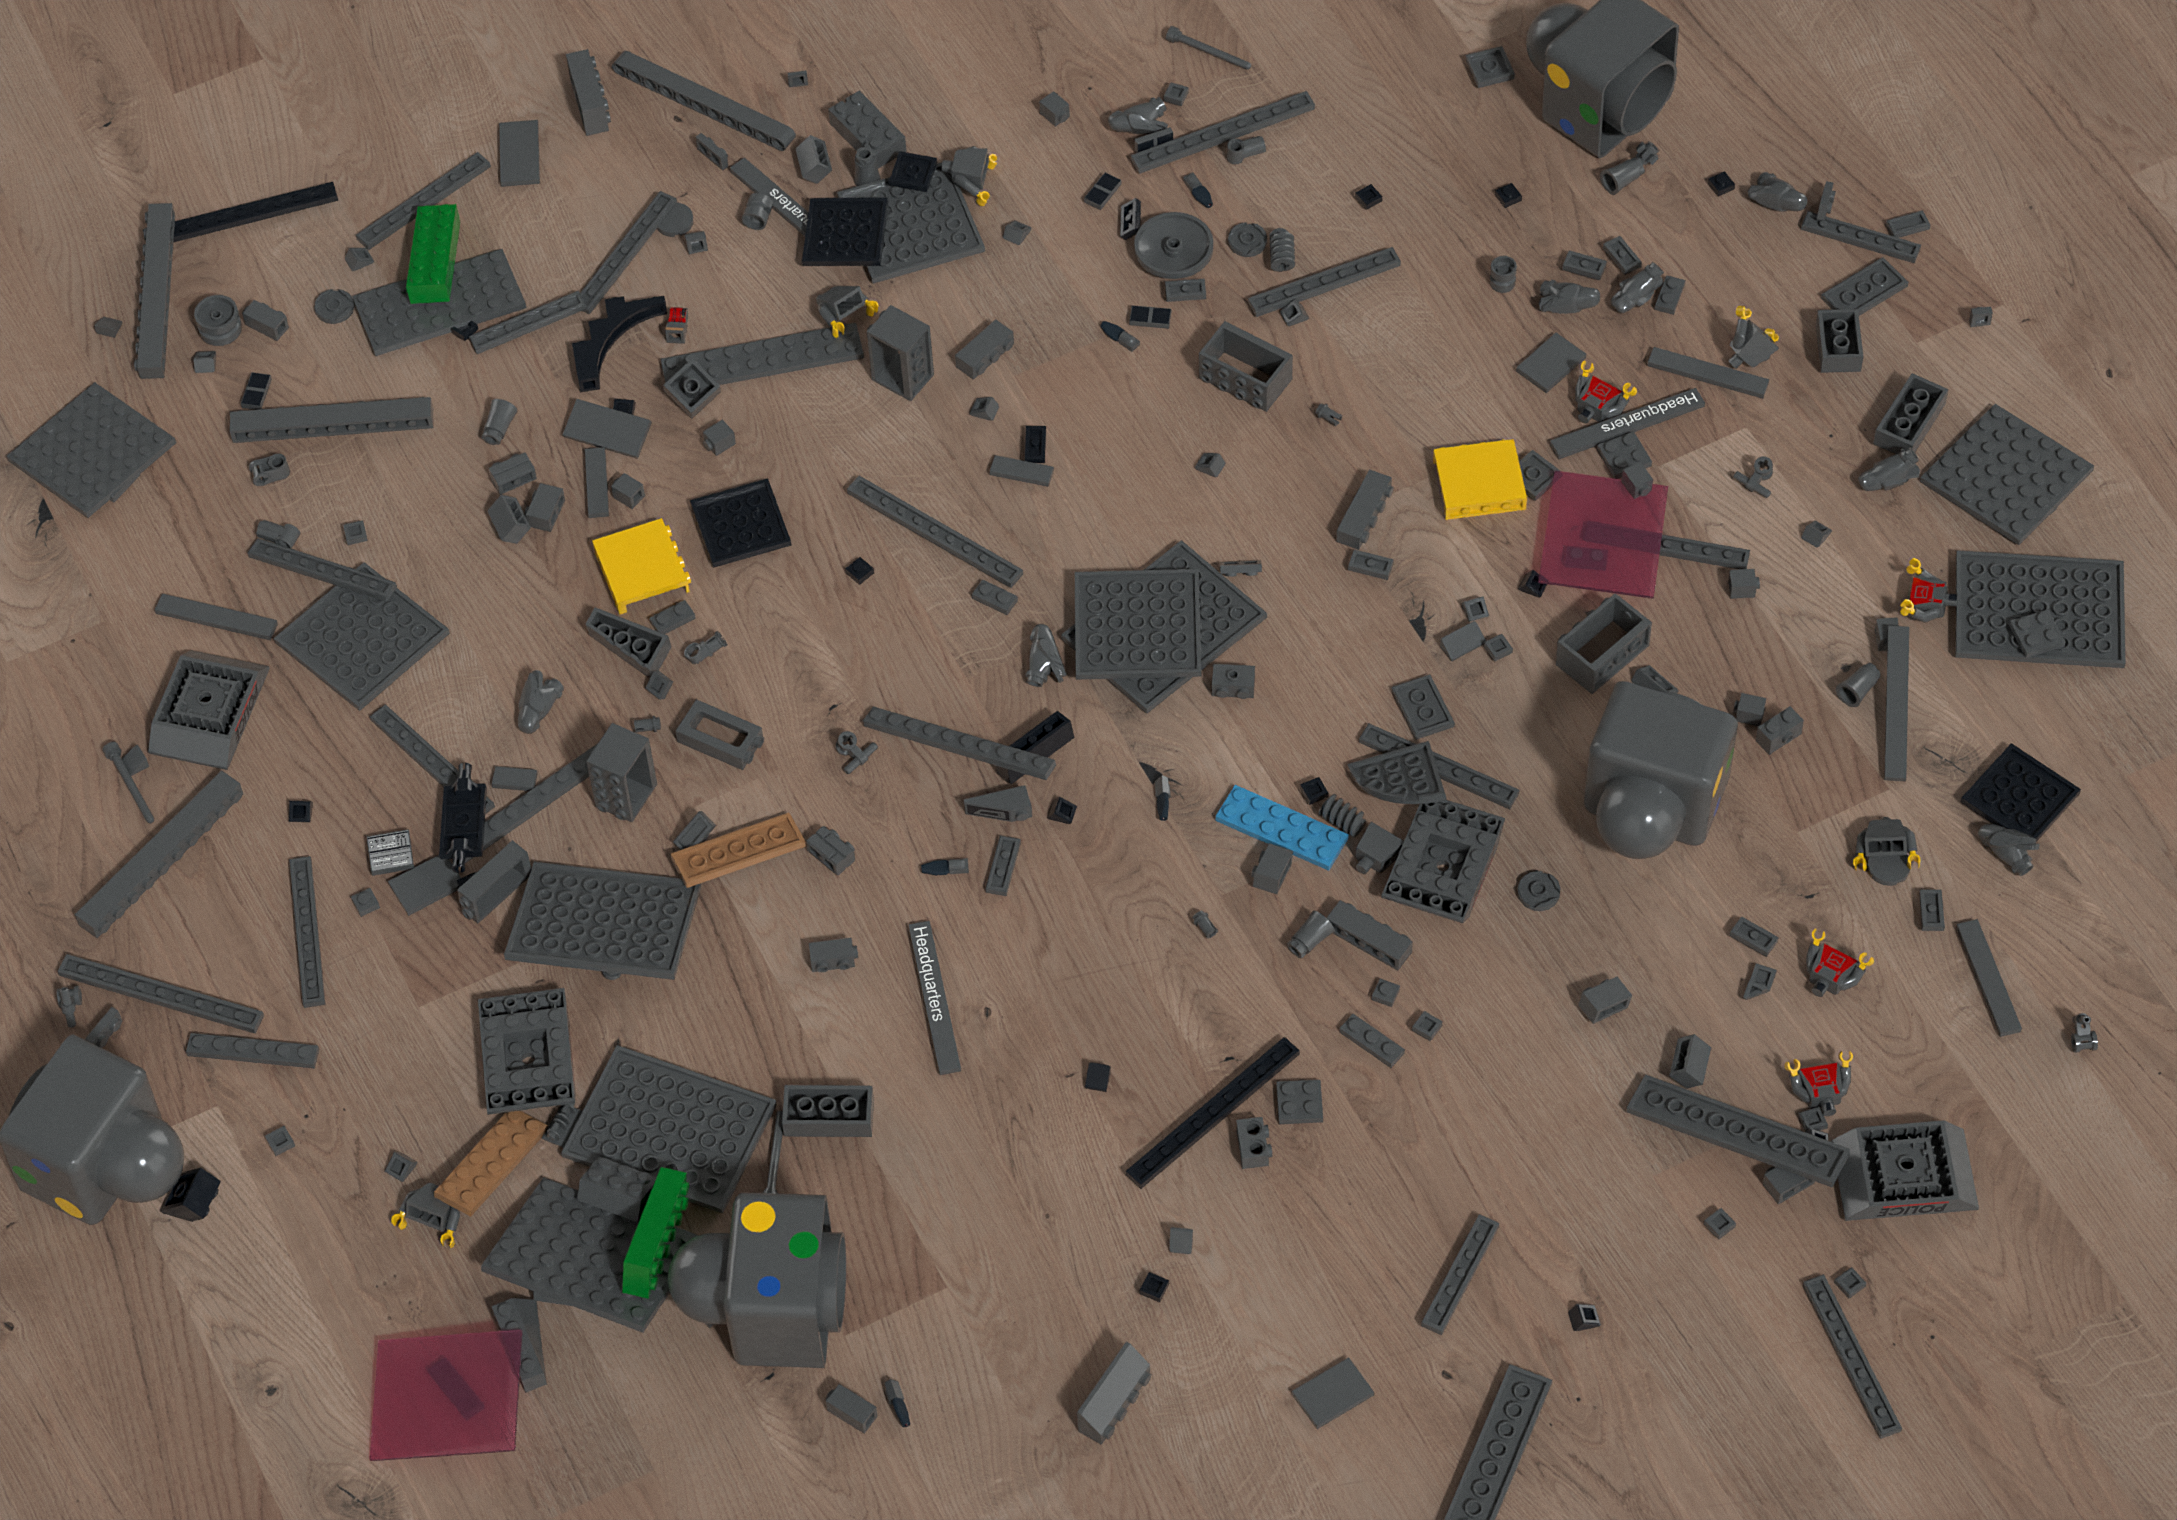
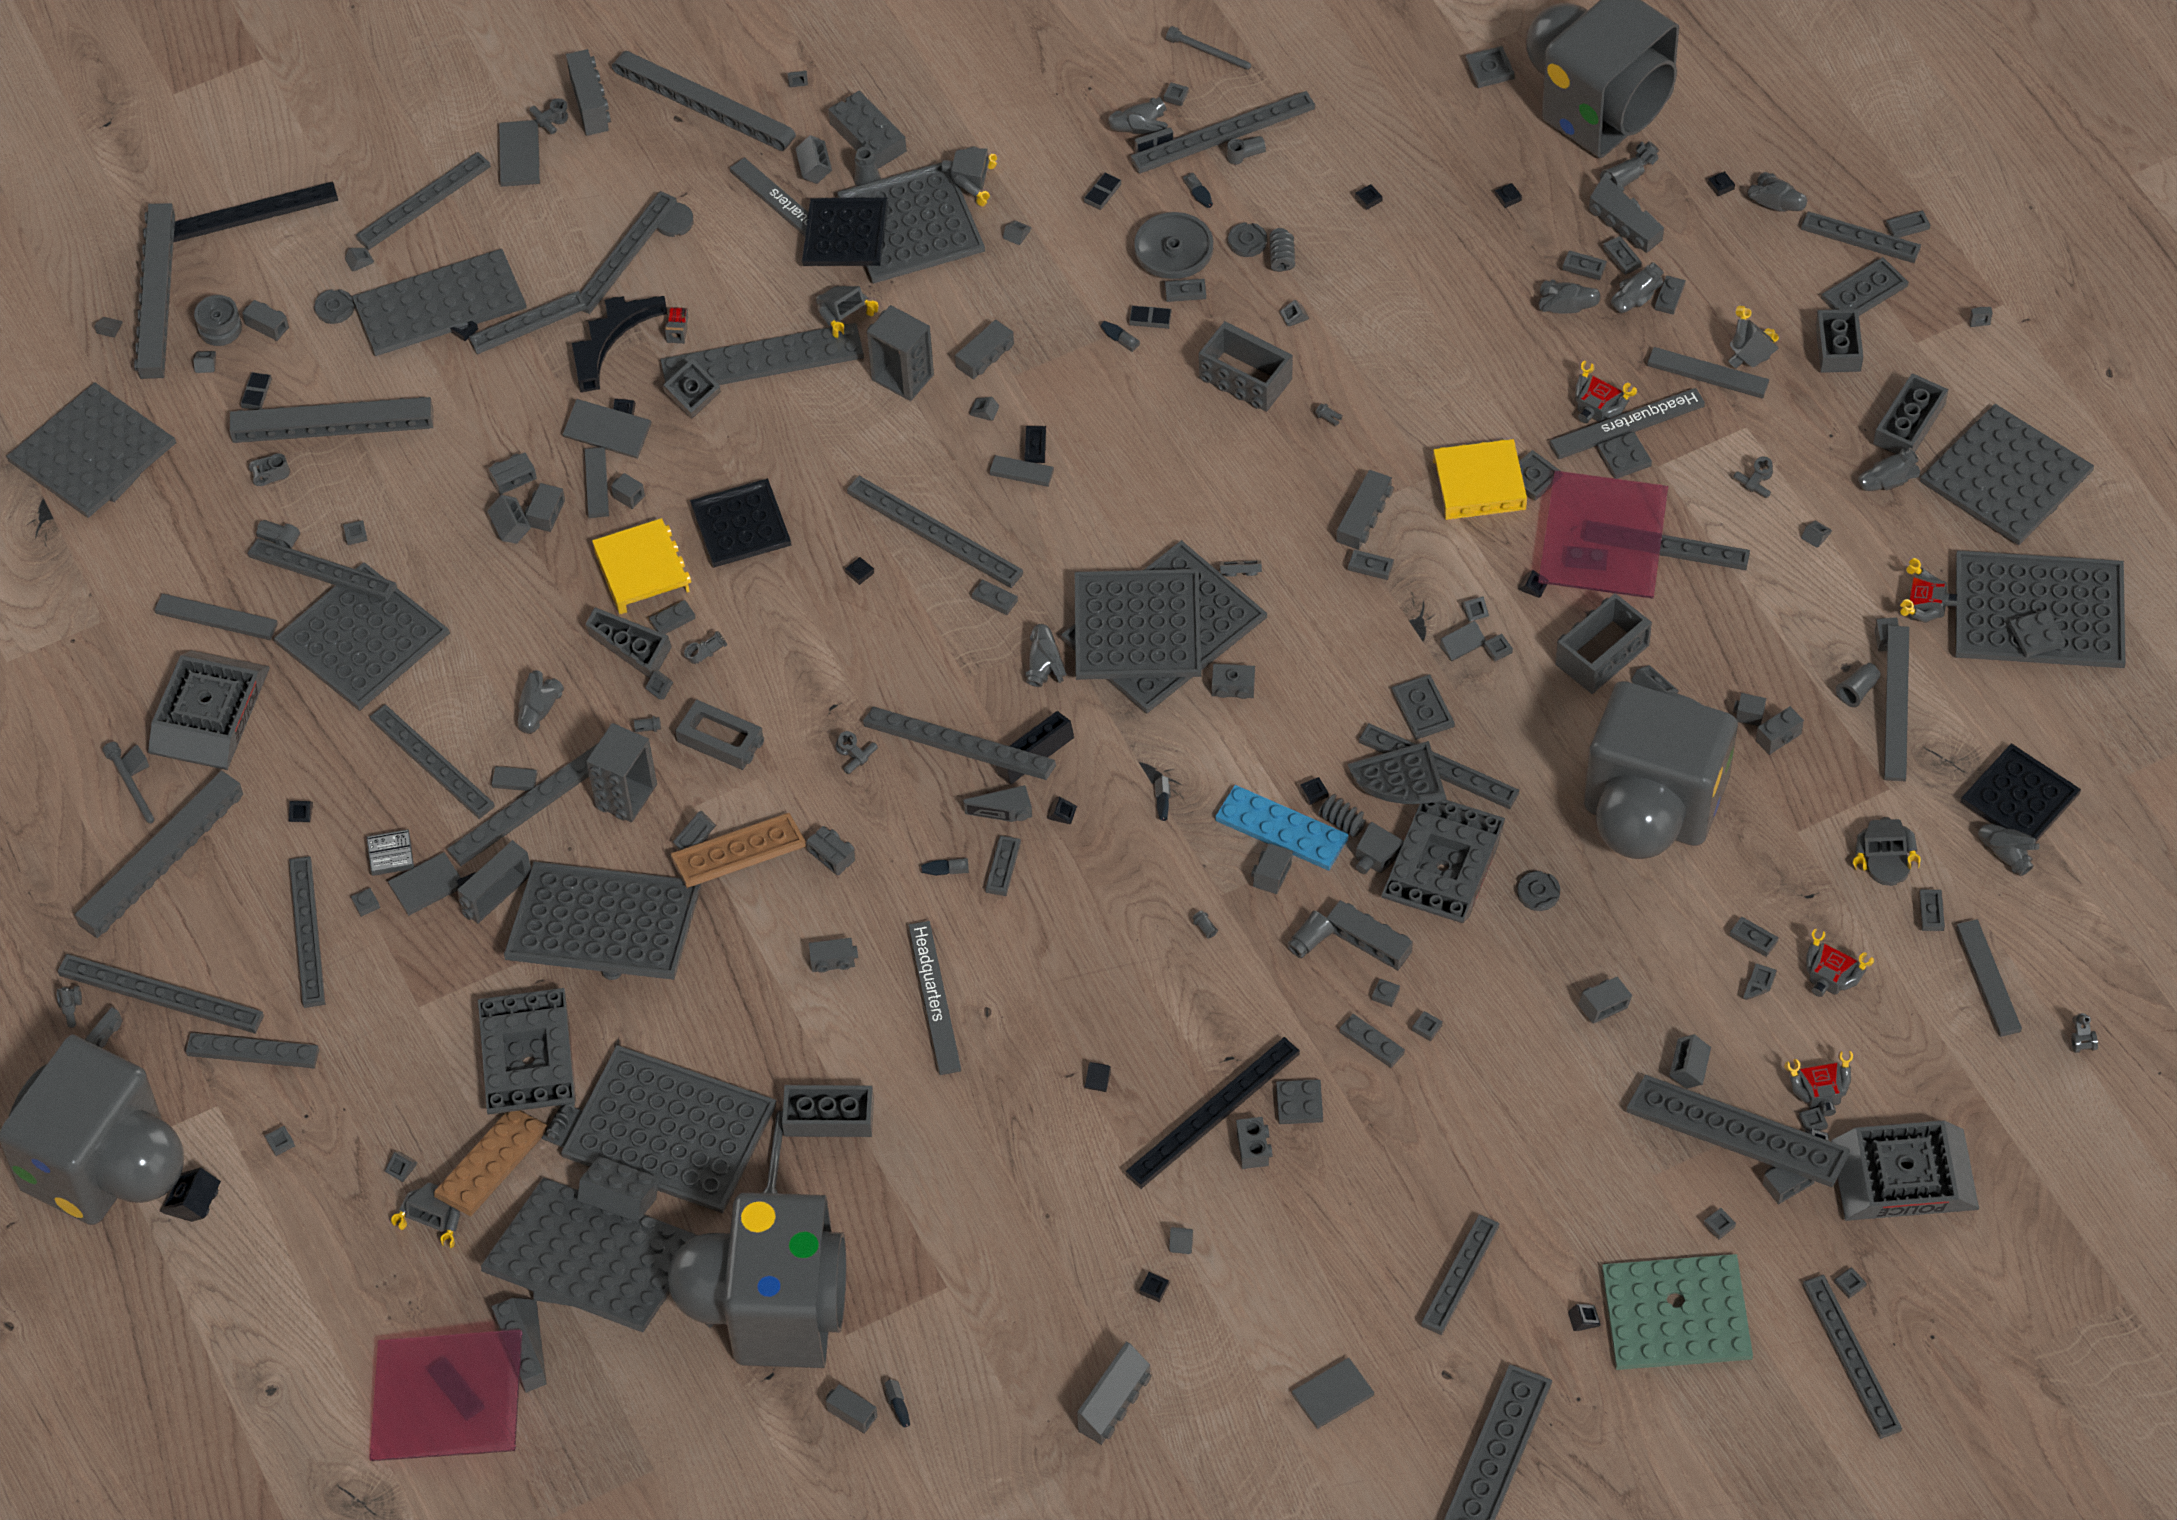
green brick [406,204,461,304] -> none
black plate [439,763,487,873] -> none
dark grey plant [482,399,518,445] -> none
green brick [622,1167,689,1299] -> none
dark grey brick [685,231,708,254] -> none
dark grey plate [695,133,728,171] -> none
dark grey brick [703,419,736,456] -> none
dark grey wheel [742,193,773,230] -> none
black plate [889,151,937,192] -> none
dark grey brick [1039,91,1070,127] -> none
black plate [1120,198,1141,240] -> none
dark grey slope [1195,453,1226,477] -> none
dark grey plate [1248,247,1401,317] -> none
dark grey wheel [1490,256,1517,293] -> none
dark grey tile [1516,332,1586,393] -> none
dark grey brick [1621,462,1653,499] -> none
dark grey brick [1728,569,1760,599] -> none
dark grey plate [1817,181,1836,221] -> none
none -> dark grey piece [530,99,568,134]
none -> dark grey wedge [1589,172,1664,253]
none -> sand green plate [1602,1254,1753,1370]

